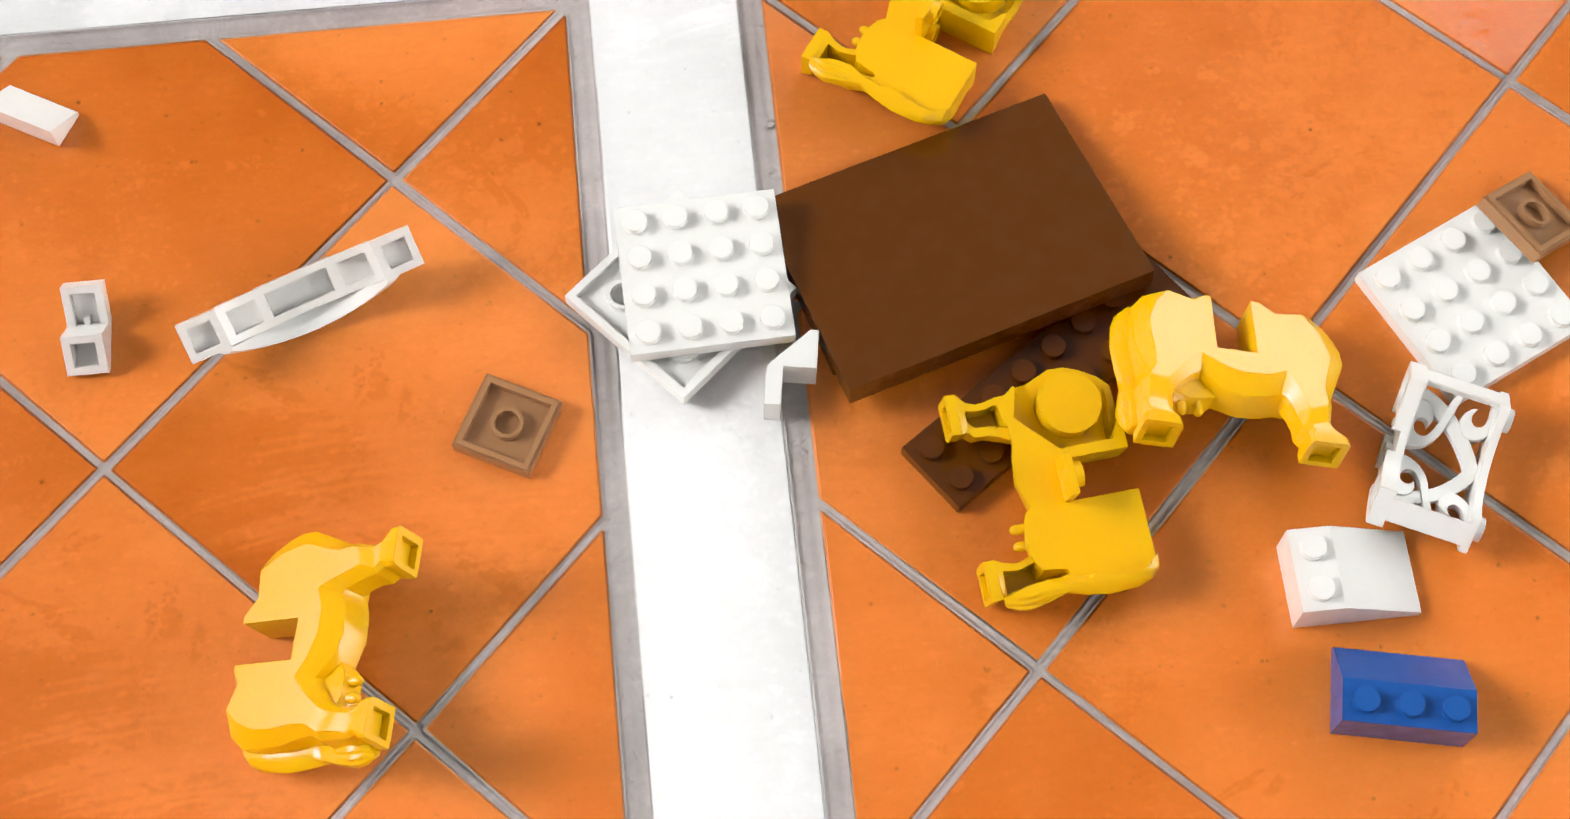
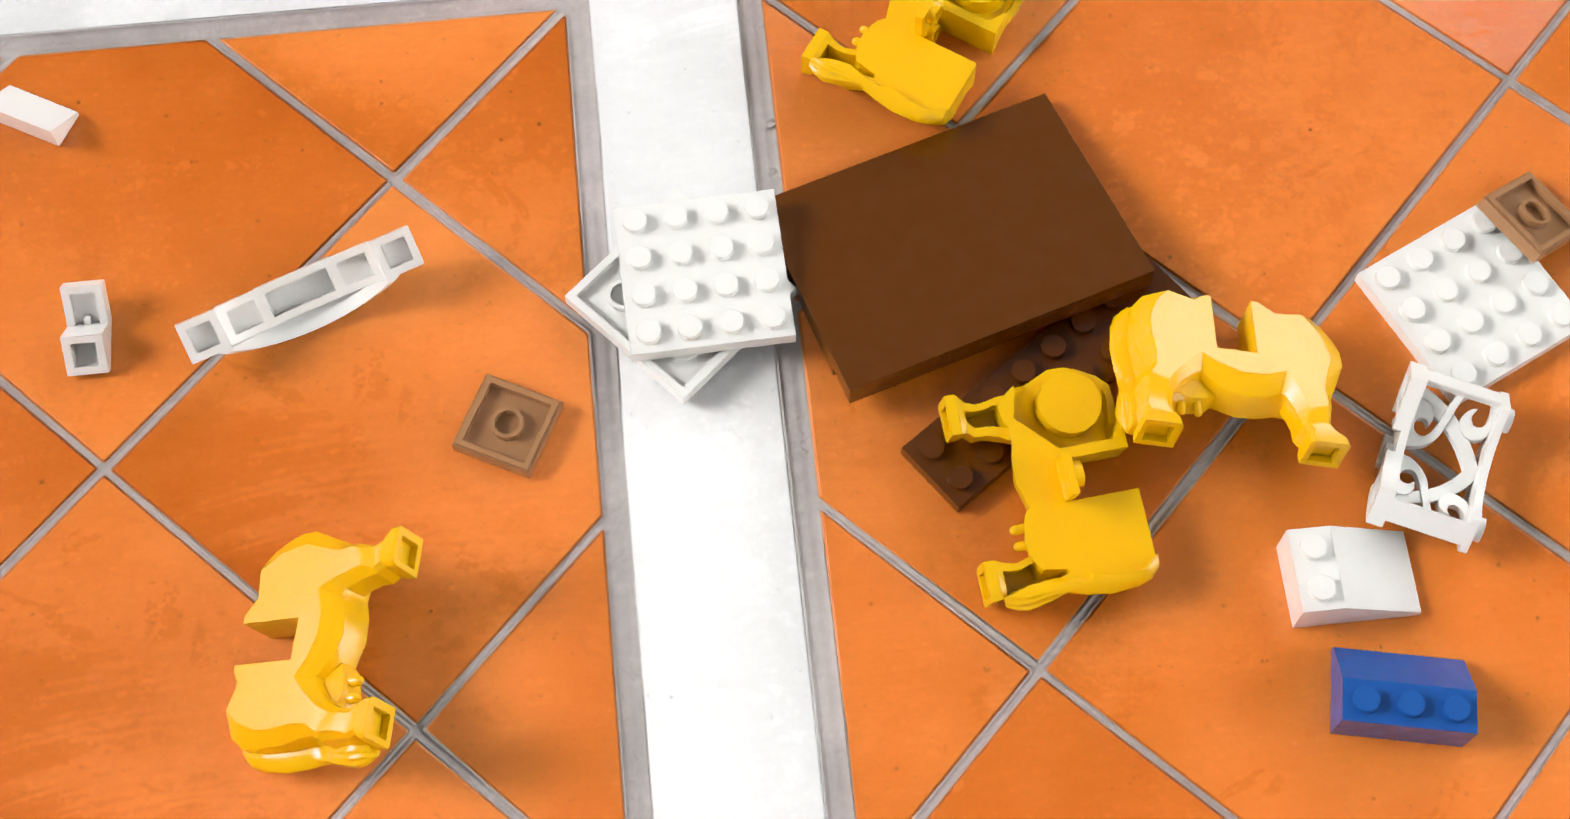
white slope [764,329,819,420] -> none

